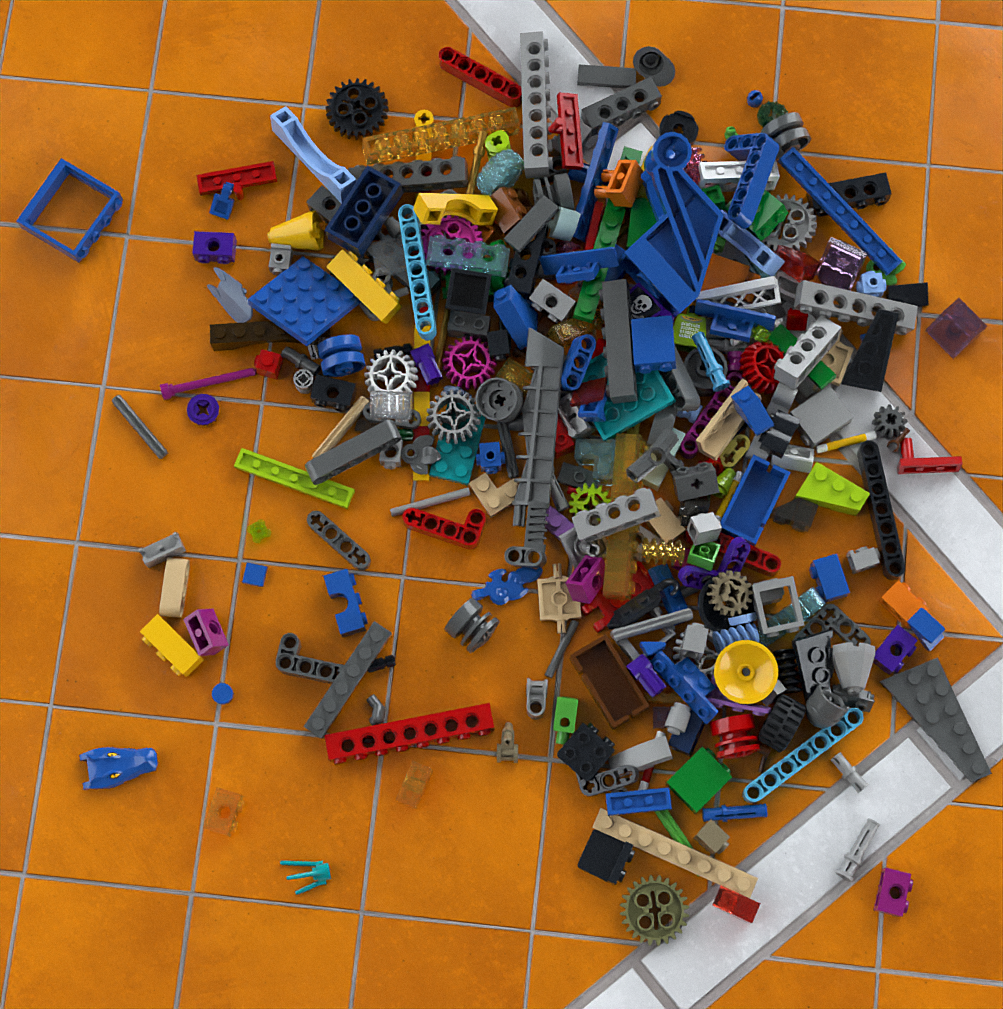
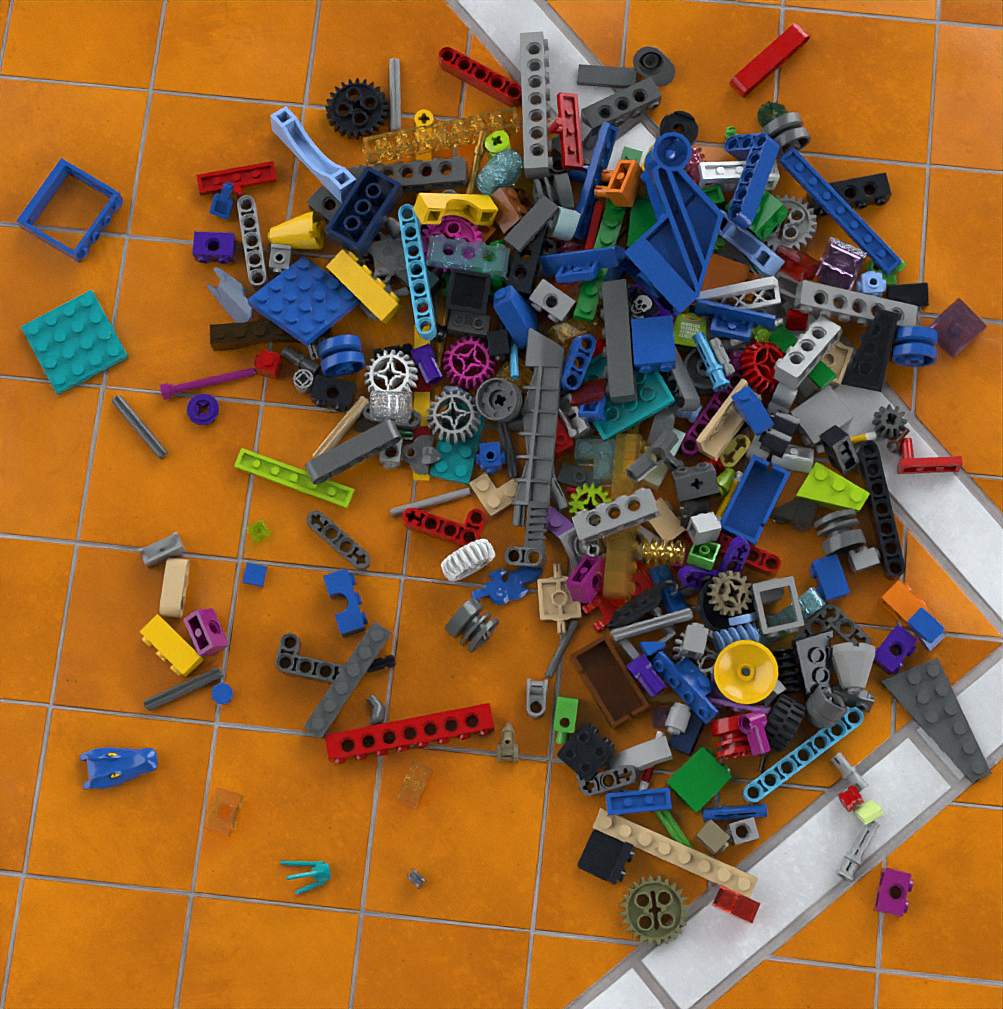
blue hinge [747,90,763,107] -> none
none -> teal plate [21,289,129,395]
none -> dark grey axle [144,667,223,711]
none -> light grey beam [237,195,269,292]
none -> light grey axle [389,58,401,132]
none -> dark grey bush [406,868,427,889]
none -> black bush [432,323,448,343]
none -> white gear [441,539,495,581]
none -> dark azure bar [510,335,519,380]
none -> light grey axle [708,338,735,377]
none -> light grey brick [725,817,760,846]
none -> red beam [729,23,810,98]
none -> magenta piece [738,711,771,756]
none -> dark grey wheel [813,509,866,557]
none -> black brick [819,425,860,475]
none -> red wheel [837,785,864,812]
none -> yellowish green tile [854,799,884,825]
none -> blue wheel [892,326,938,367]

